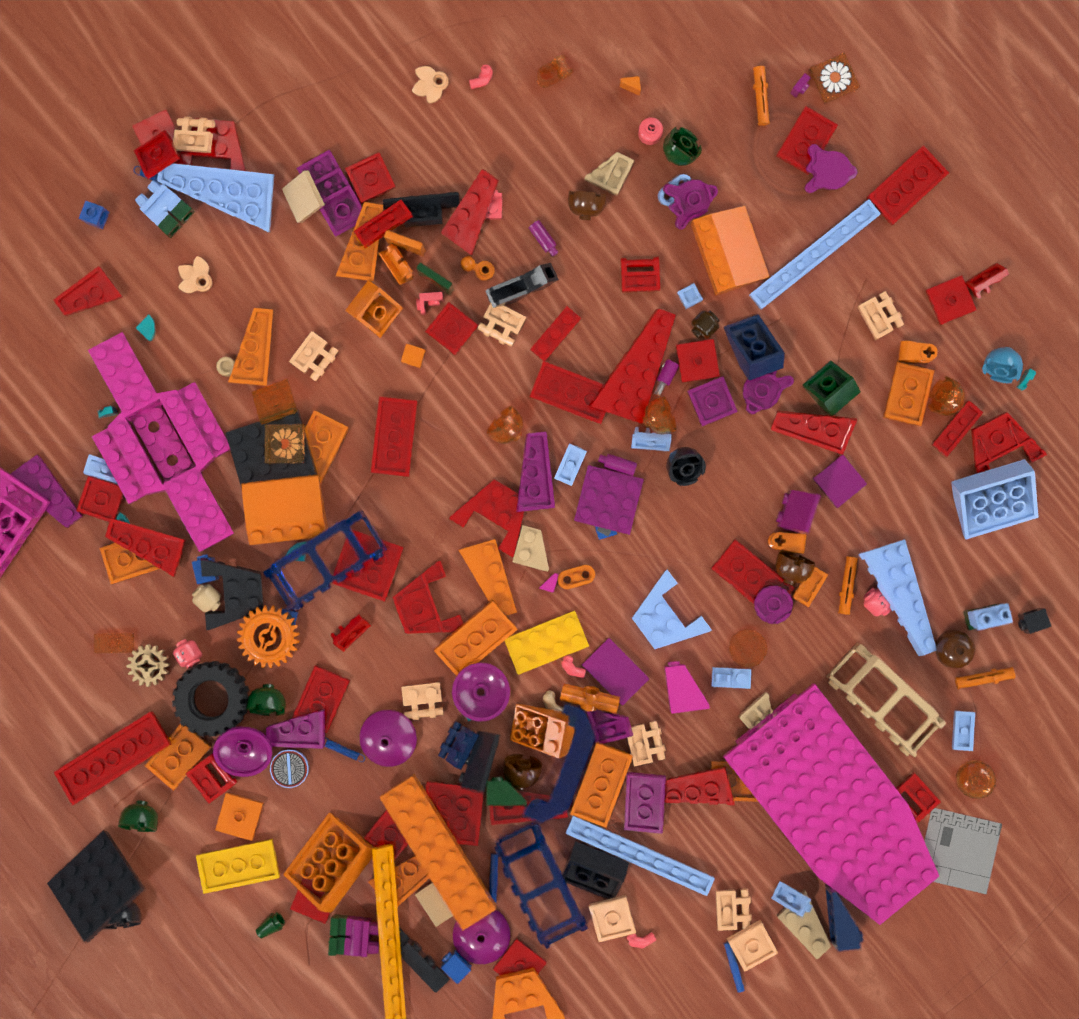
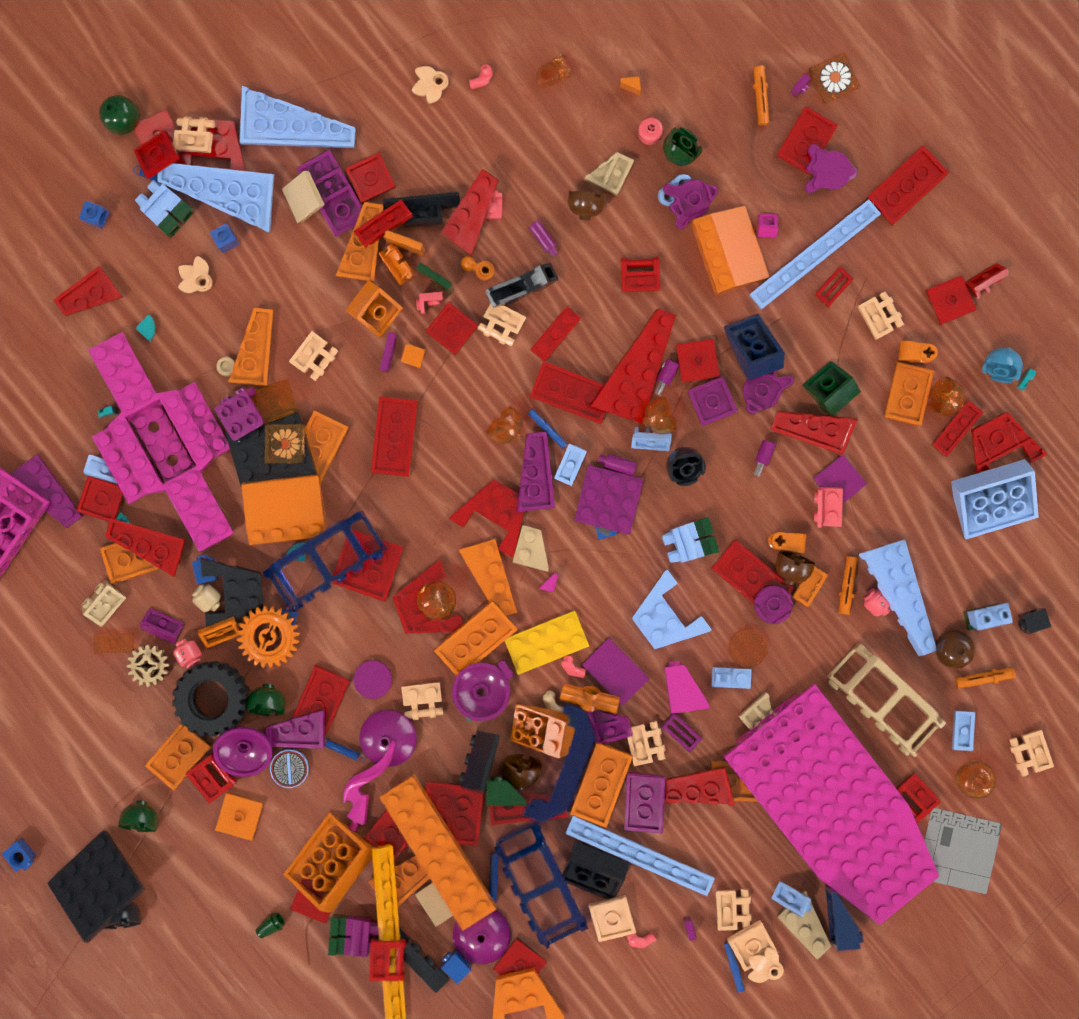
red plate [54,711,172,806] -> none
yellow plate [196,839,280,894] -> none
red plate [331,614,371,652] -> none
dark blue plate [438,721,479,770] -> none
orange plate [558,565,595,589] -> none
light blue tile [677,283,703,309] -> none
dark brown head [691,310,720,339] -> none
magenta slope [776,490,820,534] -> none
none -> blue brick [1,838,37,872]
none -> tan bracket [81,580,126,627]
none -> dark green cylinder [99,95,140,135]
none -> magenta slope [140,608,185,644]
none -> orange tile [198,616,241,649]
none -> blue brick [209,223,240,253]
none -> magenta bracket [214,387,264,441]
none -> light blue wing [240,86,356,148]
none -> dark pink piece [343,740,396,831]
none -> magenta tile [354,660,392,699]
none -> red plate [369,939,406,981]
none -> magenta tile [380,332,397,373]
none -> clear orange cylinder [417,581,457,621]
none -> magenta tile [497,659,514,680]
none -> blue piece [528,409,568,449]
none -> magenta tile [661,713,703,753]
none -> light blue hips [662,517,720,563]
none -> magenta tile [683,916,697,941]
none -> light nougat plate [748,947,784,983]
none -> magenta piece [754,440,776,477]
none -> dark pink slope [757,213,778,238]
none -> red tile [814,266,854,308]
none -> coral bracket [814,487,843,528]
none -> light nougat plate [1009,729,1054,776]

